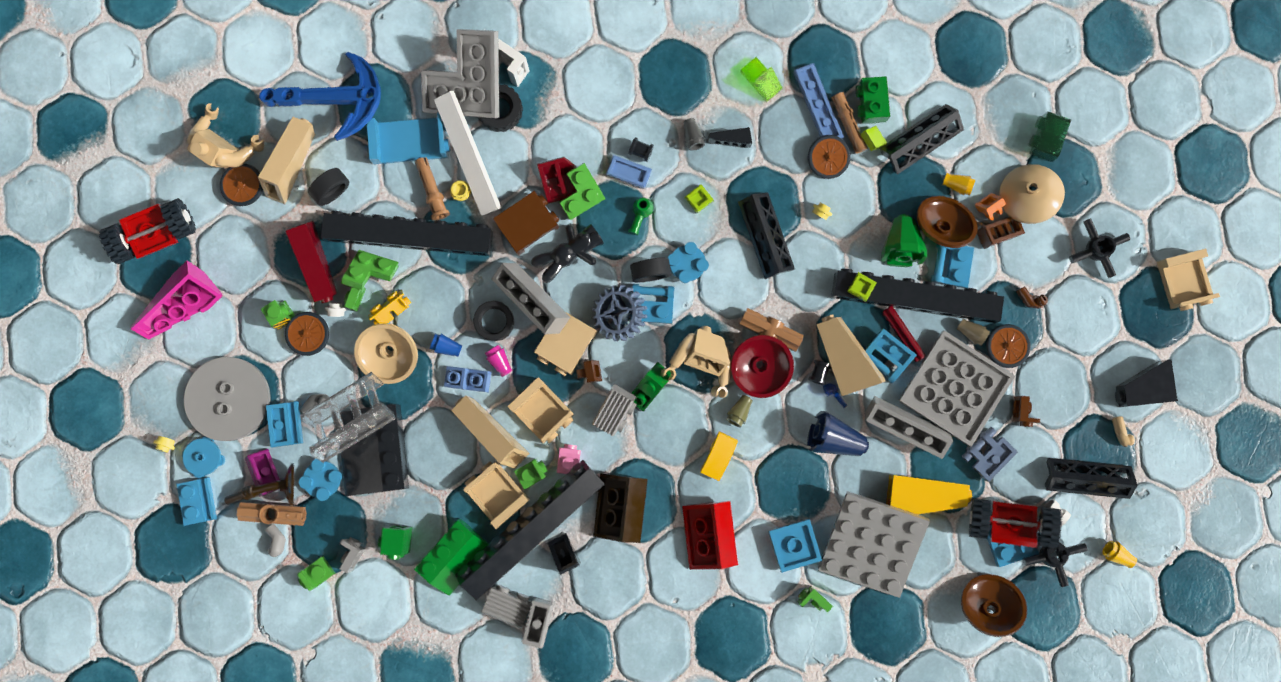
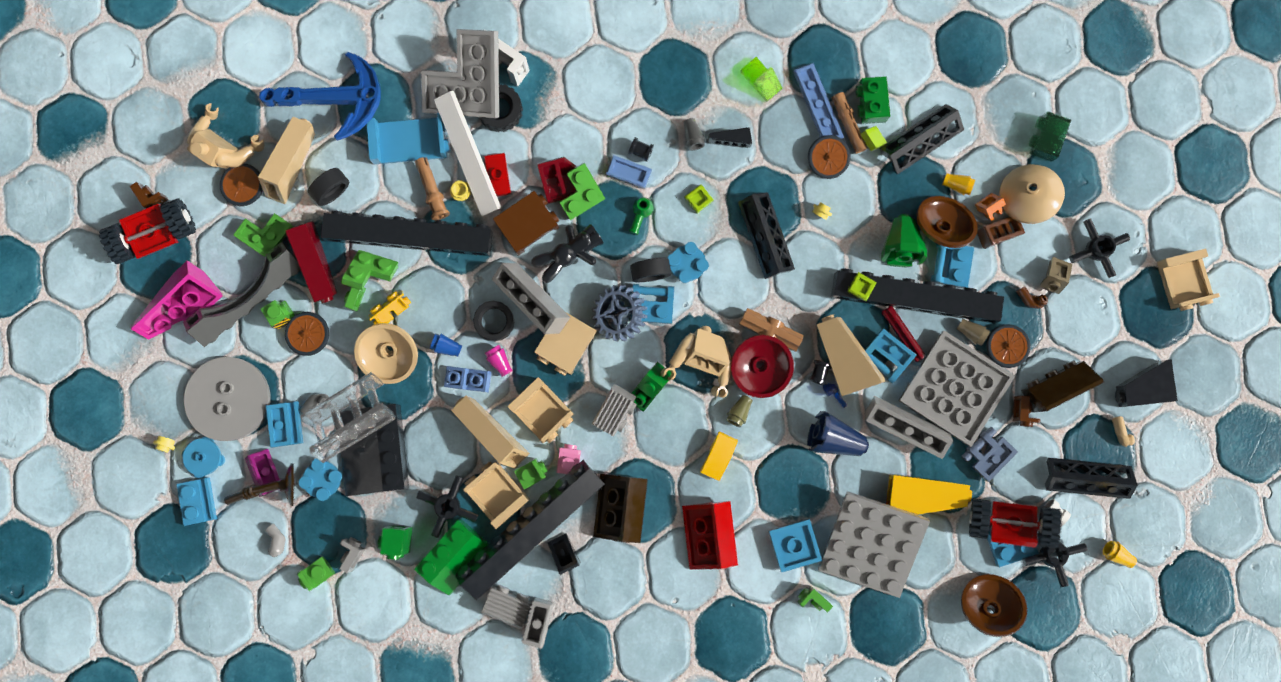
medium nougat piece [237,502,307,526] -> none
white plate [325,302,346,317] -> none
reddish brown tile [576,360,602,383] -> none
none -> reddish brown bracket [129,182,168,209]
none -> dark grey arch [183,242,301,347]
none -> bright green plate [233,213,294,257]
none -> black bar [416,475,478,538]
none -> red plate [484,153,512,197]
none -> dark brown slope [1021,360,1104,413]
none -> dark tan bracket [1040,257,1073,294]

